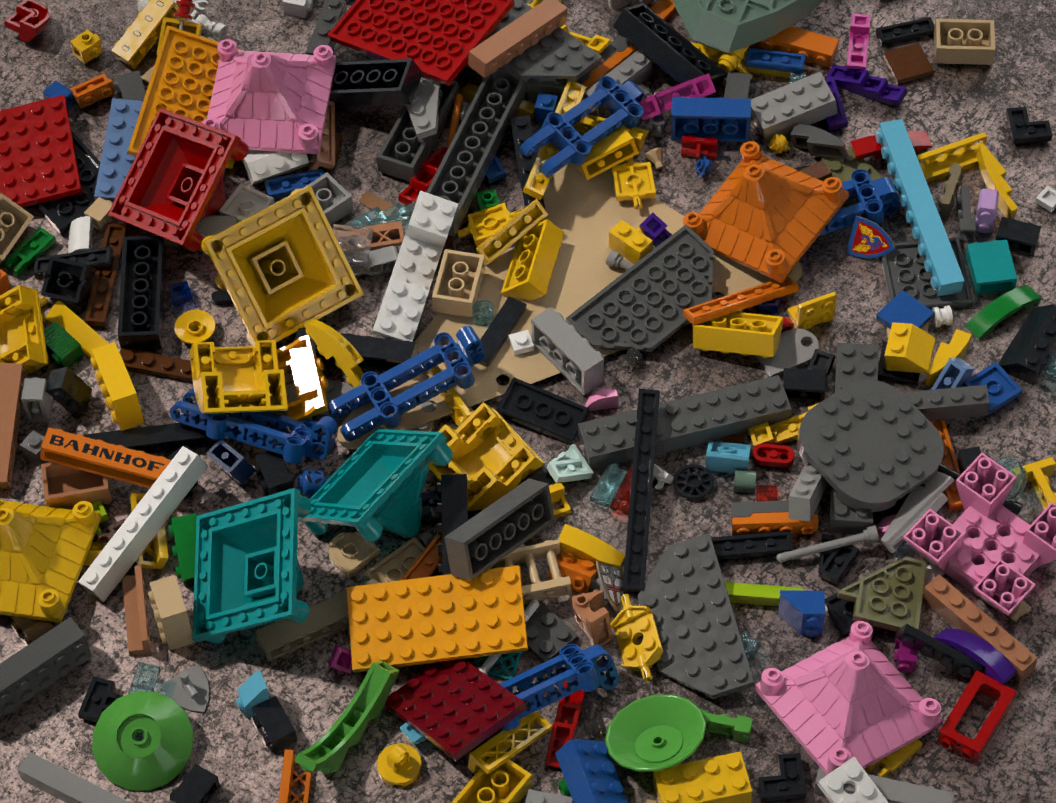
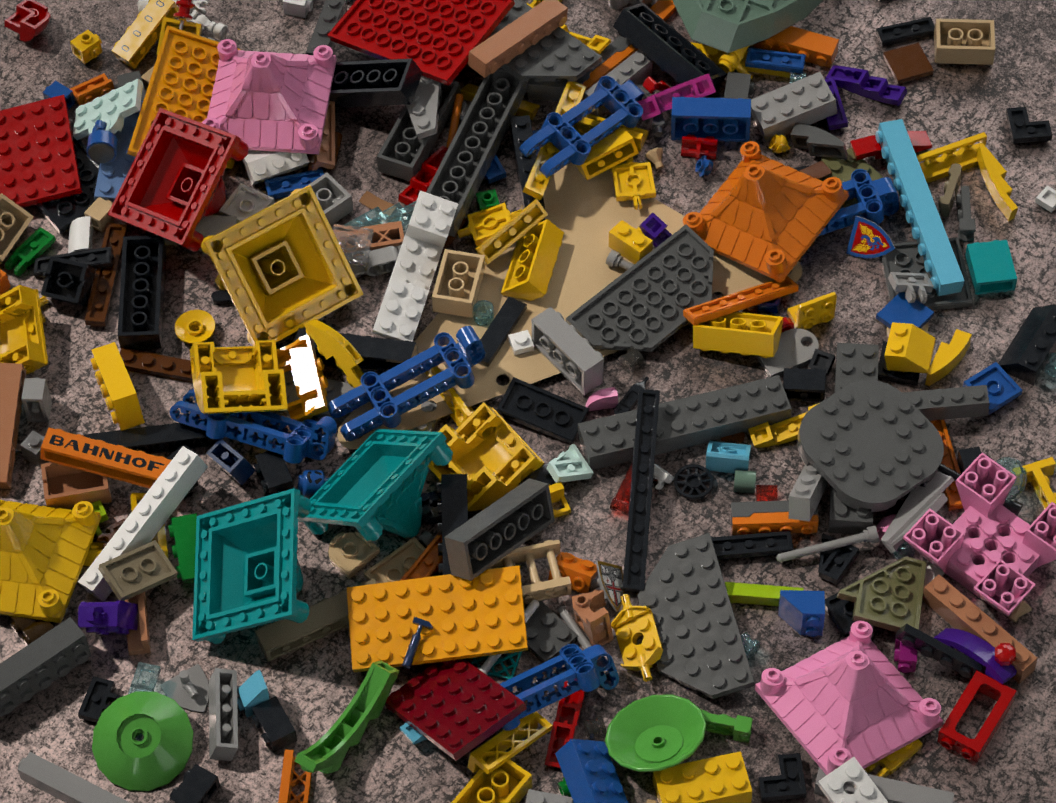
green brick [44,321,83,368] -> none
yellow slope [45,300,109,359] -> none
black brick [45,367,92,413] -> none
tan brick [148,575,195,651] -> none
clear blue plate [168,281,193,306] -> none
dark pink slope [328,644,352,674] -> none
yellow tile [377,743,422,787] -> none
blue brick [535,93,558,123] -> none
yellow slope [558,524,625,566] -> none
clear light blue tile [590,463,628,508] -> none
red plate [752,443,795,468] -> none
dark pink slope [846,13,871,70] -> none
medium blue slope [931,357,975,390] -> none
white wheel [932,305,953,328] -> none
green slope [965,285,1041,340] -> none
lavender brick [975,188,999,234] -> none
black brick [995,217,1041,257] -> none
none -> light aqua plate [73,79,143,163]
none -> dark purple hinge [78,600,138,635]
none -> dark tan plate [98,540,178,601]
none -> light grey brick [209,668,238,761]
none -> dark blue piece [402,617,433,669]
none -> light grey bar [557,606,592,649]
none -> black piece [614,376,649,415]
none -> red piece [642,76,671,93]
none -> light grey hinge [888,272,934,303]
none -> red tile [994,643,1016,666]

